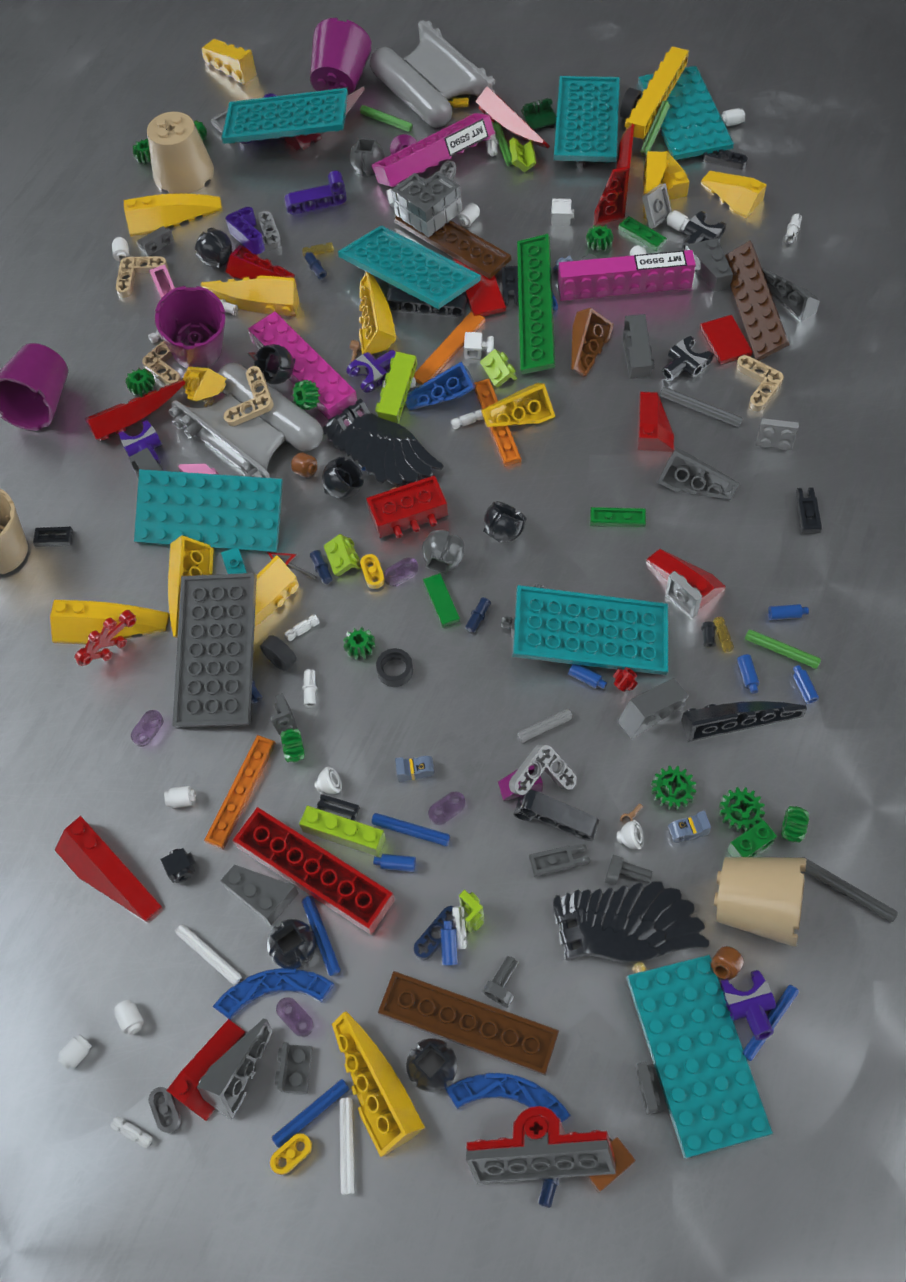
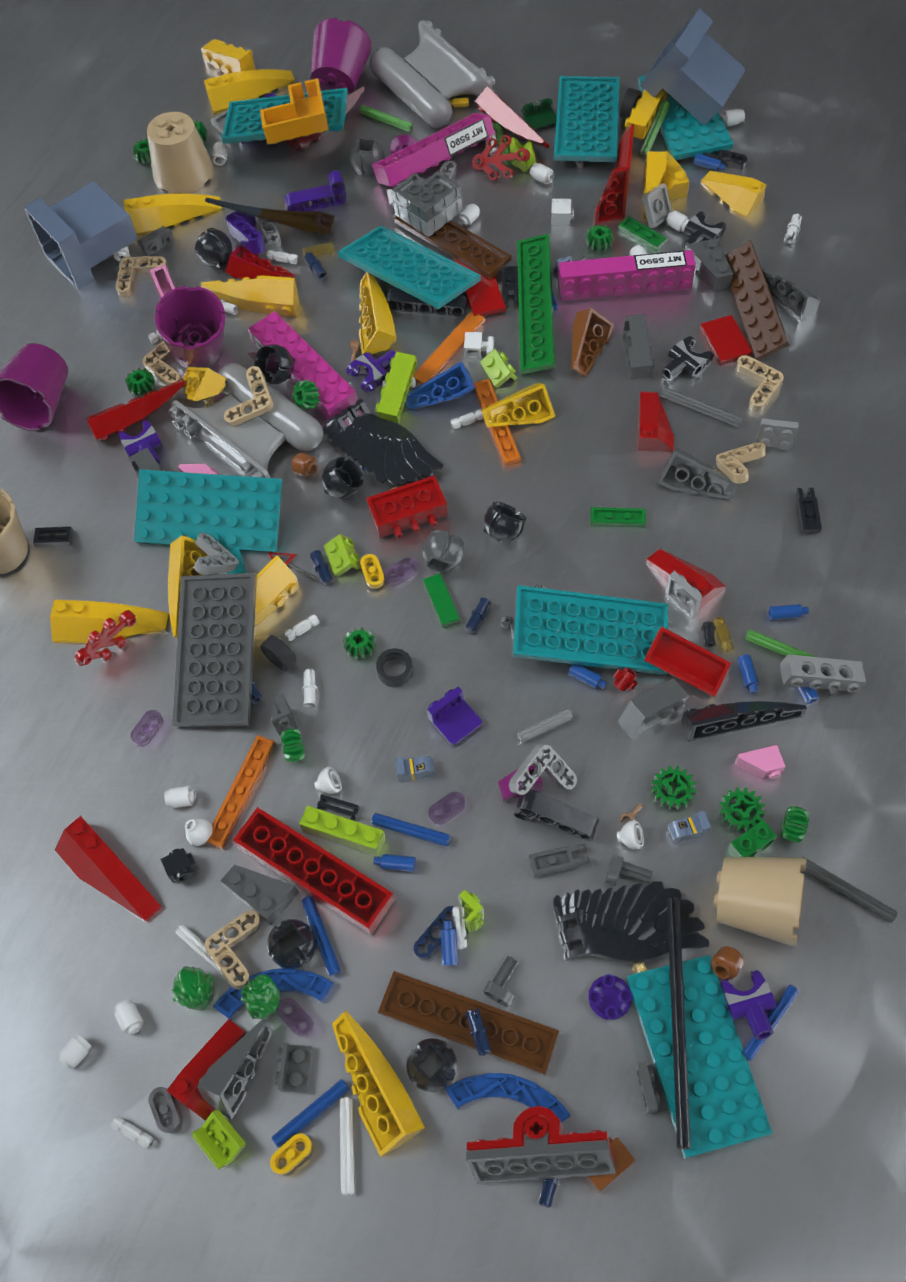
none -> sand blue piece [24,181,138,290]
none -> green hair [172,966,214,1010]
none -> white brick [185,818,213,846]
none -> lime bracket [191,1109,246,1170]
none -> light grey beam [194,533,239,575]
none -> yellow wedge [203,69,295,114]
none -> dark brown plate [205,198,335,235]
none -> tan beam [205,910,260,990]
none -> white brick [212,142,229,166]
none -> green hair [240,974,280,1019]
none -> light orange piece [260,78,329,144]
none -> white axle [267,250,298,264]
none -> dark purple bracket [427,686,482,745]
none -> dark blue axle [466,1009,491,1056]
none -> red plant [473,135,530,181]
none -> white brick [530,163,554,184]
none -> dark purple dish [588,974,633,1020]
none -> sand blue piece [640,8,746,125]
none -> red slope [644,626,731,697]
none -> black axle [667,897,691,1150]
none -> blue cylinder [693,153,726,172]
none -> tan beam [716,443,766,483]
none -> bright pink slope [735,745,785,779]
none -> light grey brick [780,654,866,693]

